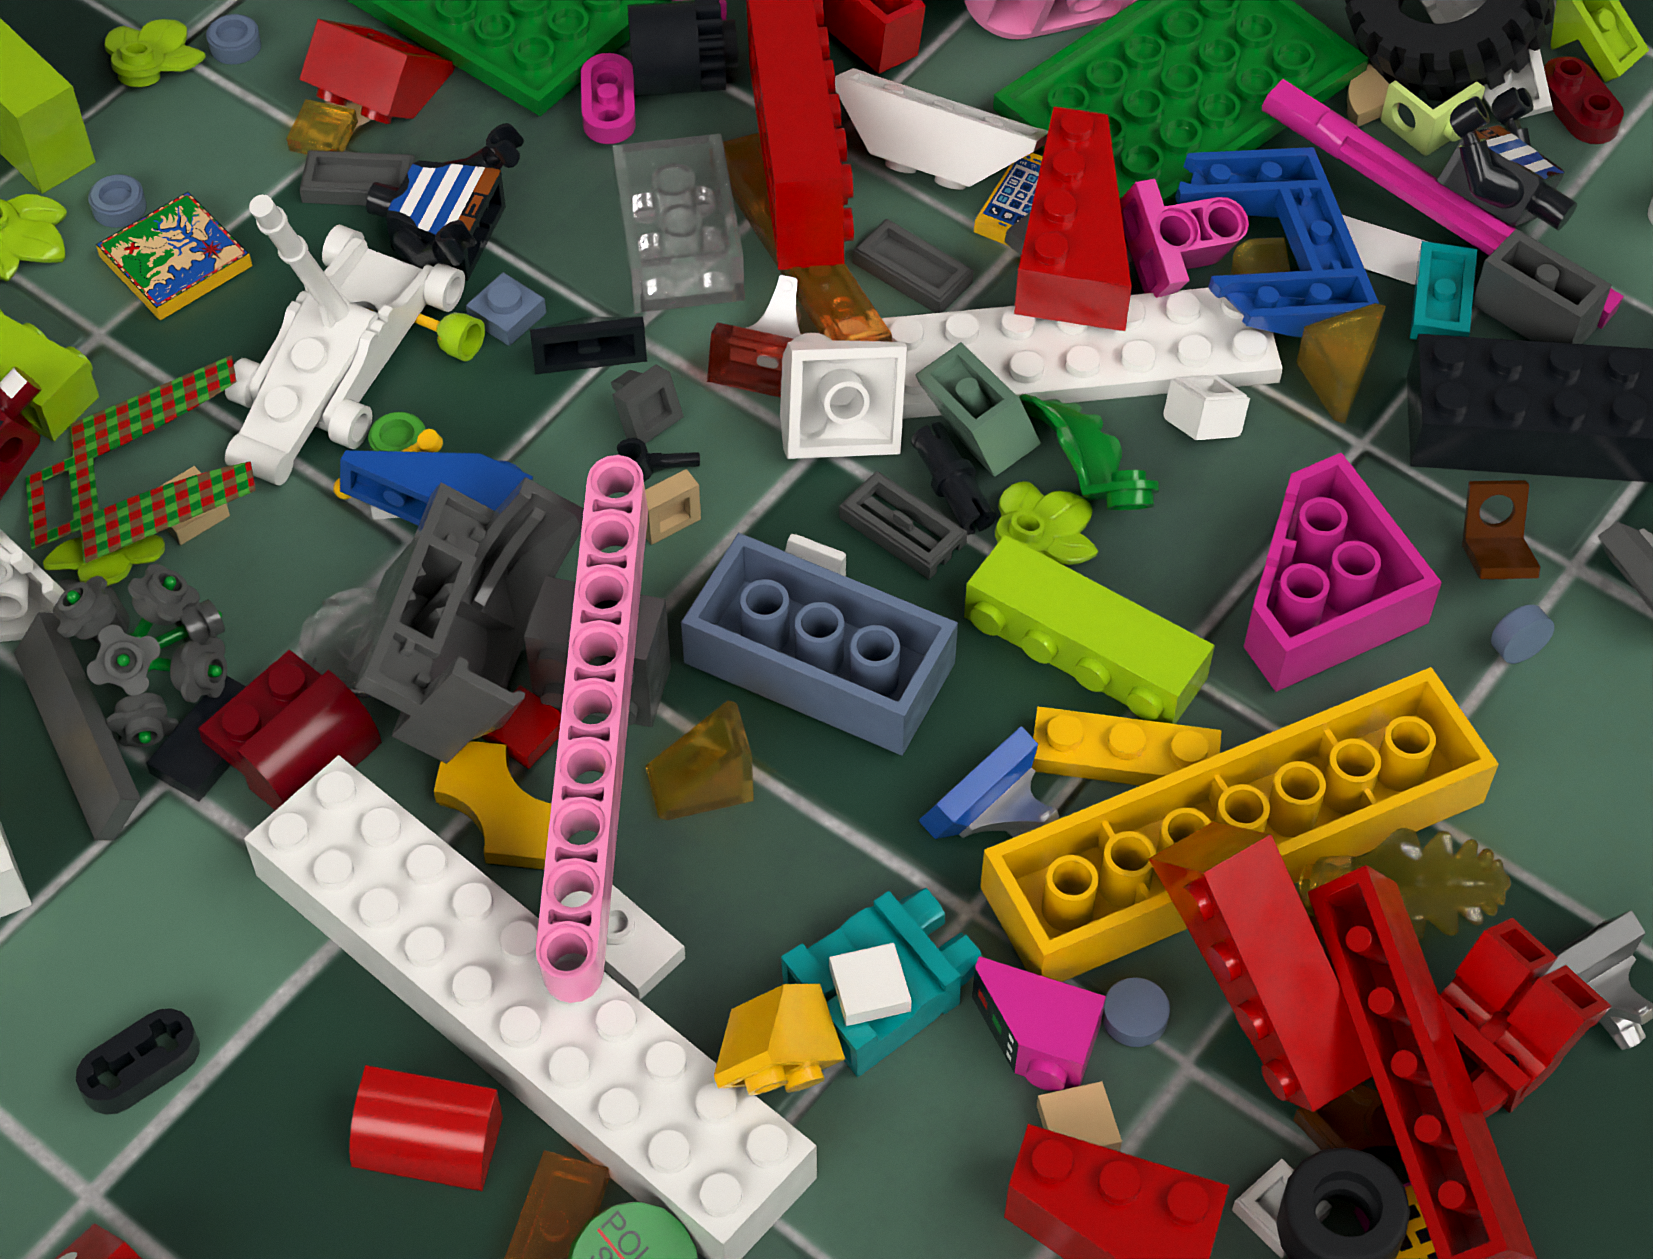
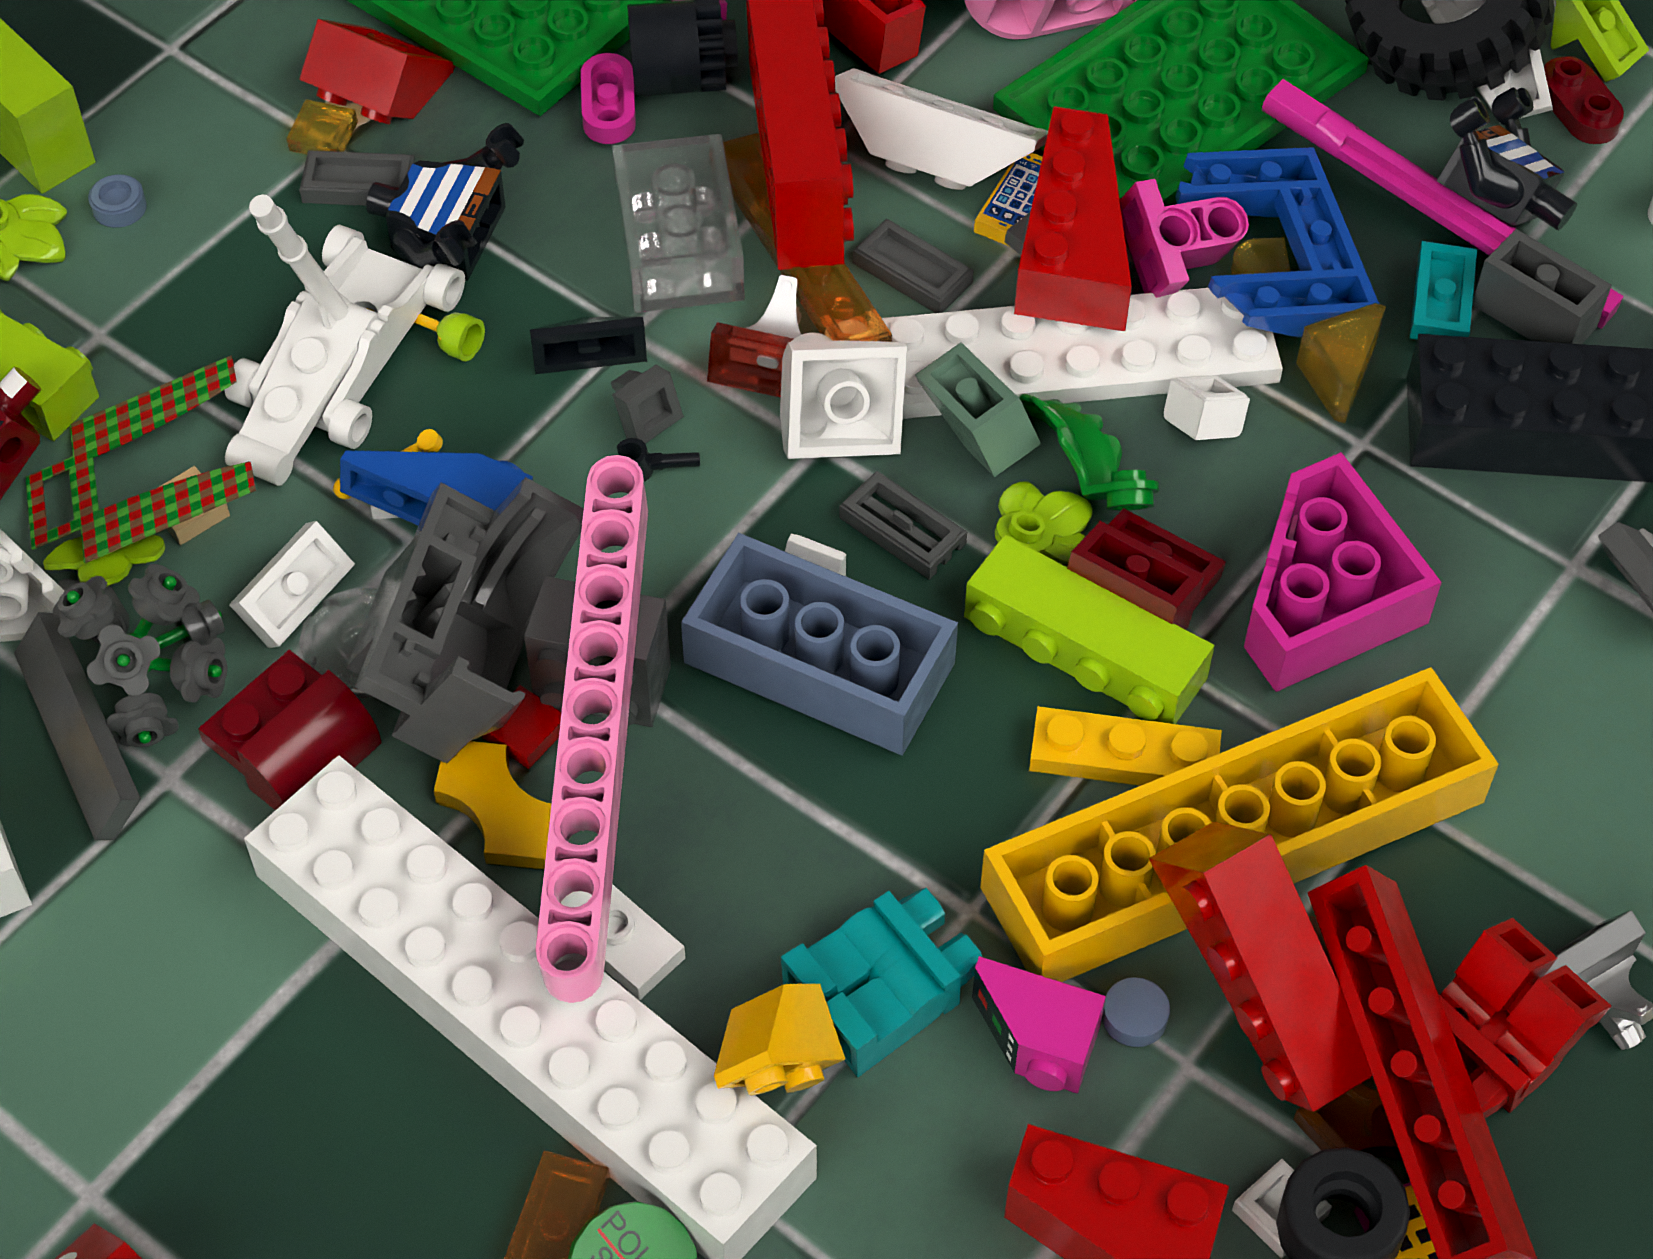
black beam [76,1008,200,1115] -> none
tile [96,191,252,321] -> none
lime plate [104,19,206,87] -> none
black tile [146,676,246,802] -> none
sand blue tile [206,14,261,64] -> none
red brick [350,1065,503,1191] -> none
bright green tile [368,412,426,452] -> none
sand blue plate [466,272,546,346] -> none
tan tile [645,469,701,545] -> none
clear yellow slope [645,700,754,820] -> none
white tile [829,943,912,1026] -> none
black pin [911,422,996,535] -> none
piece [918,726,1060,839] -> none
tan tile [1036,1081,1122,1151] -> none
clear yellow plant [1299,828,1511,941] -> none
white sticker [1342,215,1428,285] -> none
tan tile [1347,64,1400,127] -> none
yellowish green bracket [1381,81,1485,157] -> none
reddish brown bracket [1462,480,1540,580] -> none
sand blue tile [1491,605,1554,664] -> none
none -> white plate [229,521,355,648]
none -> dark red brick [1067,508,1226,630]

